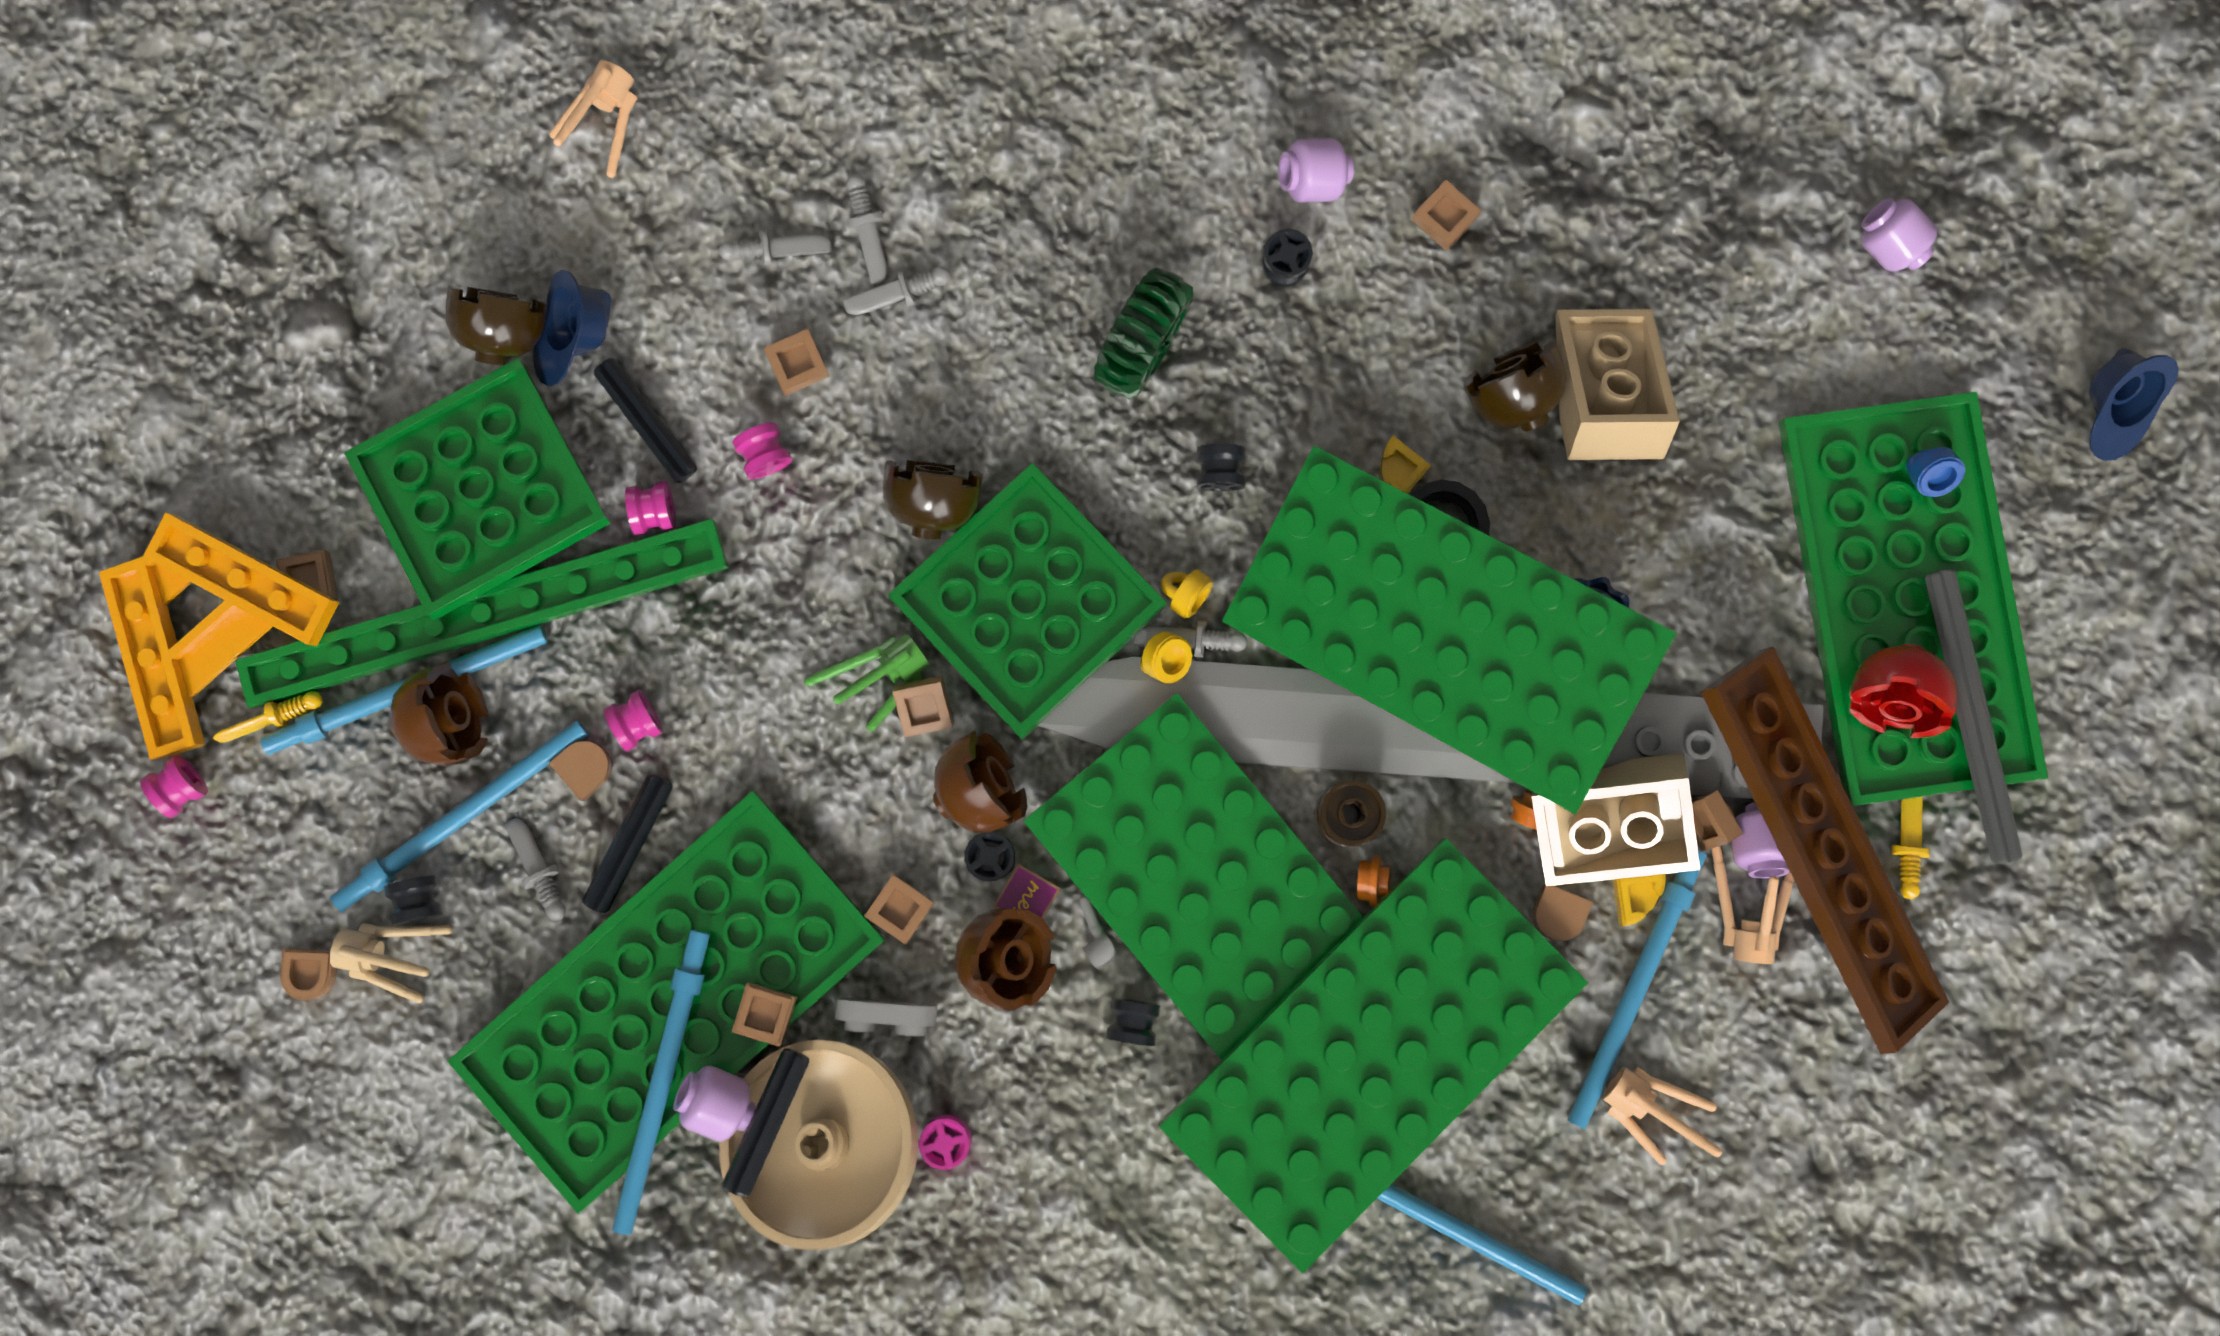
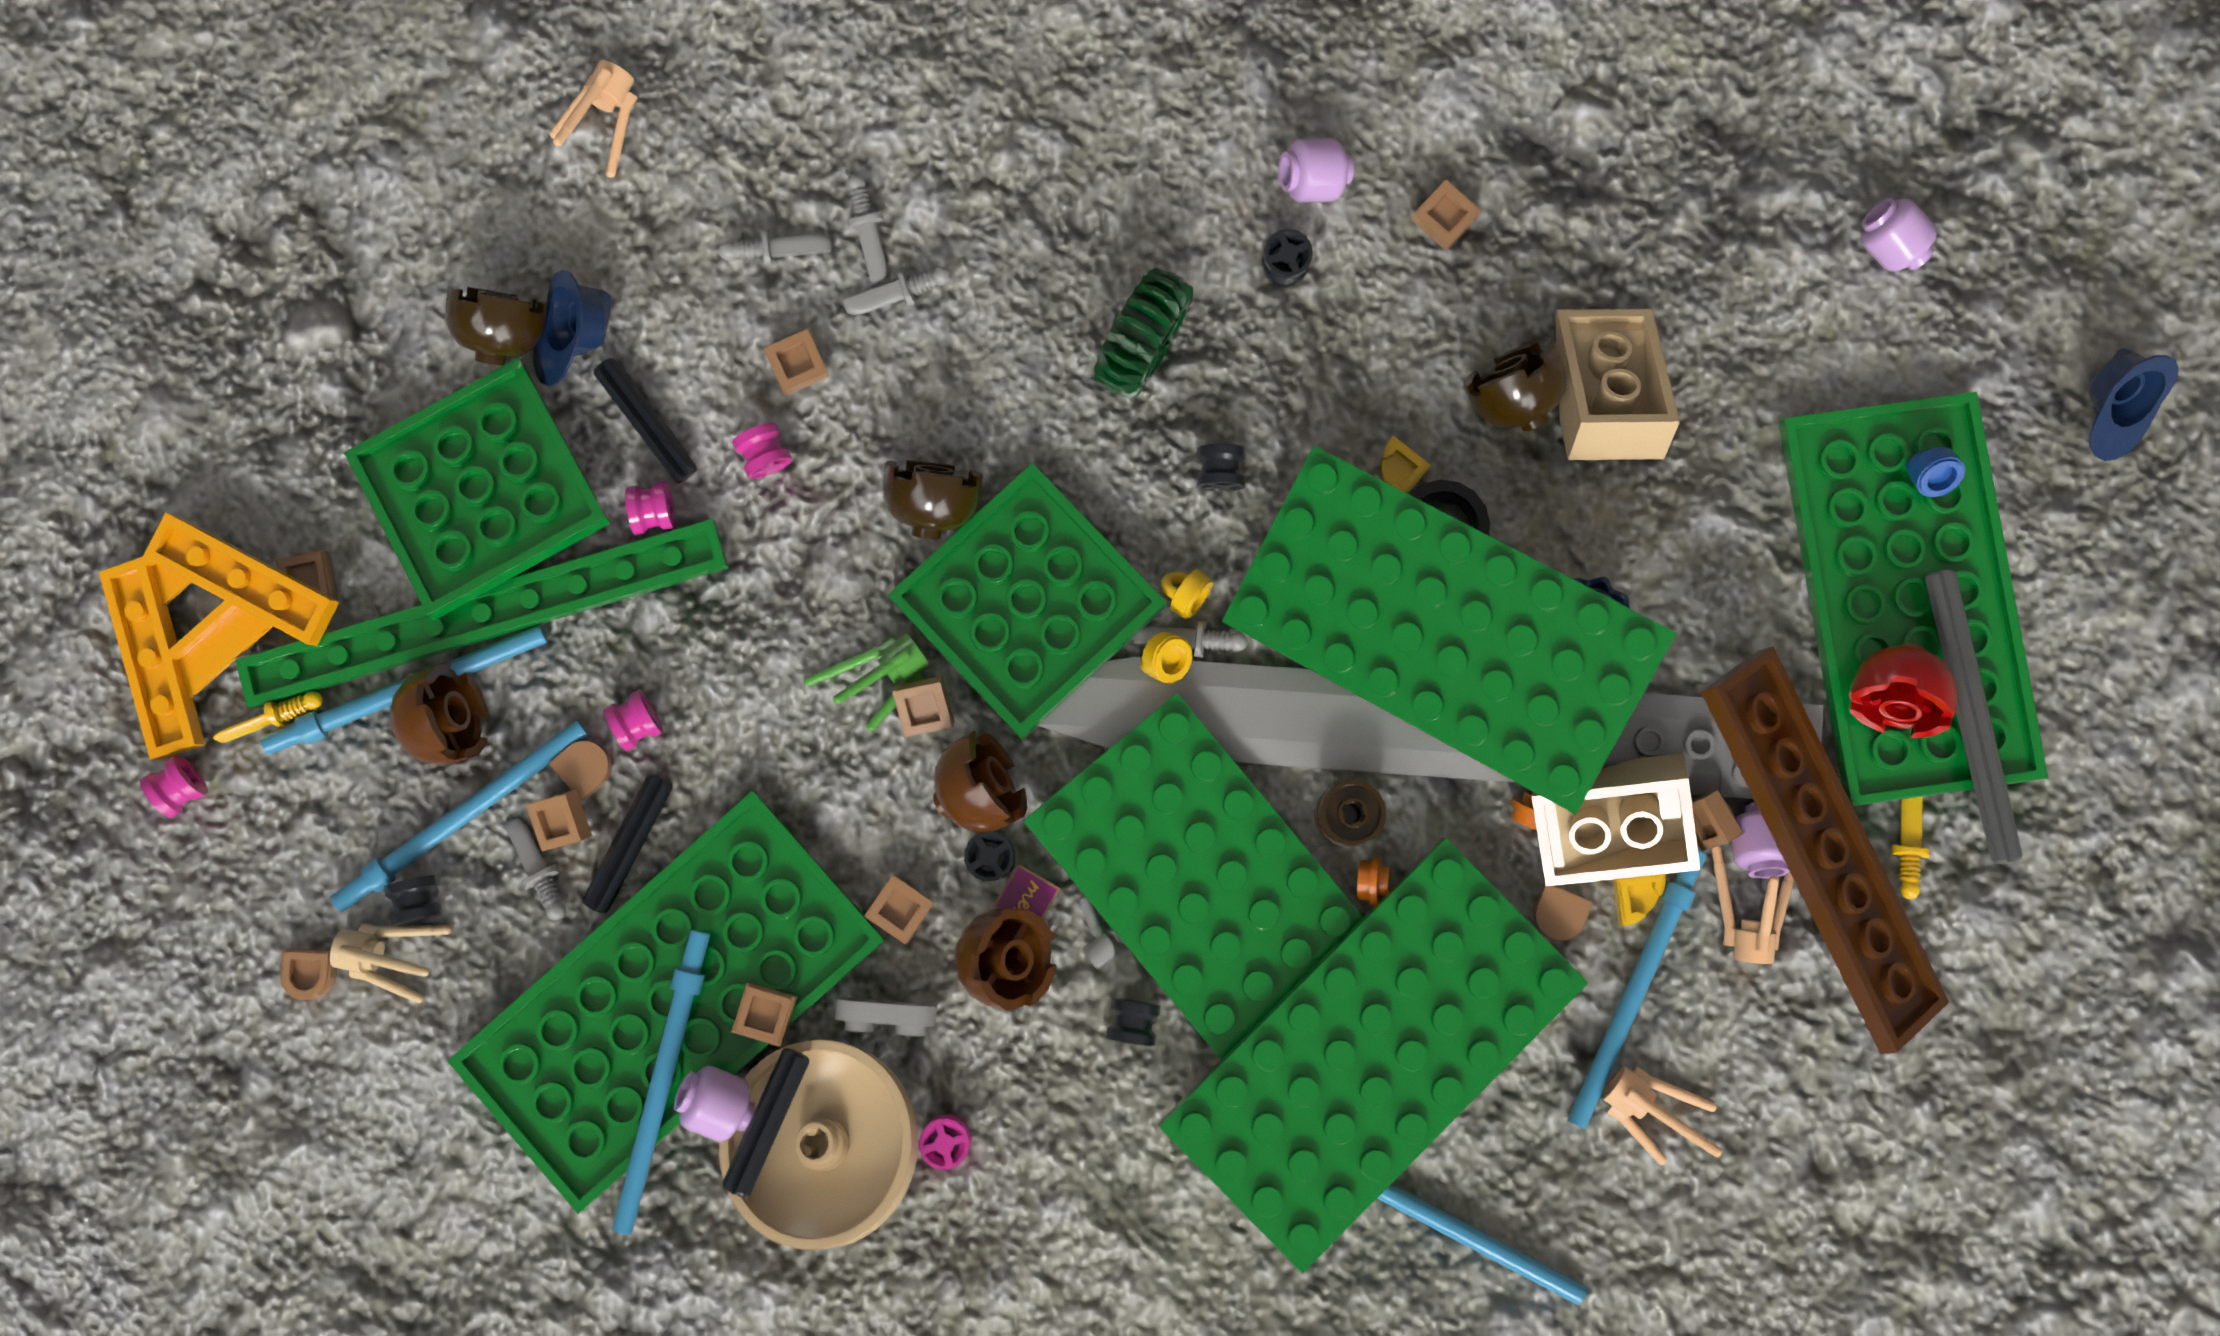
none -> medium nougat plate [526,789,592,851]

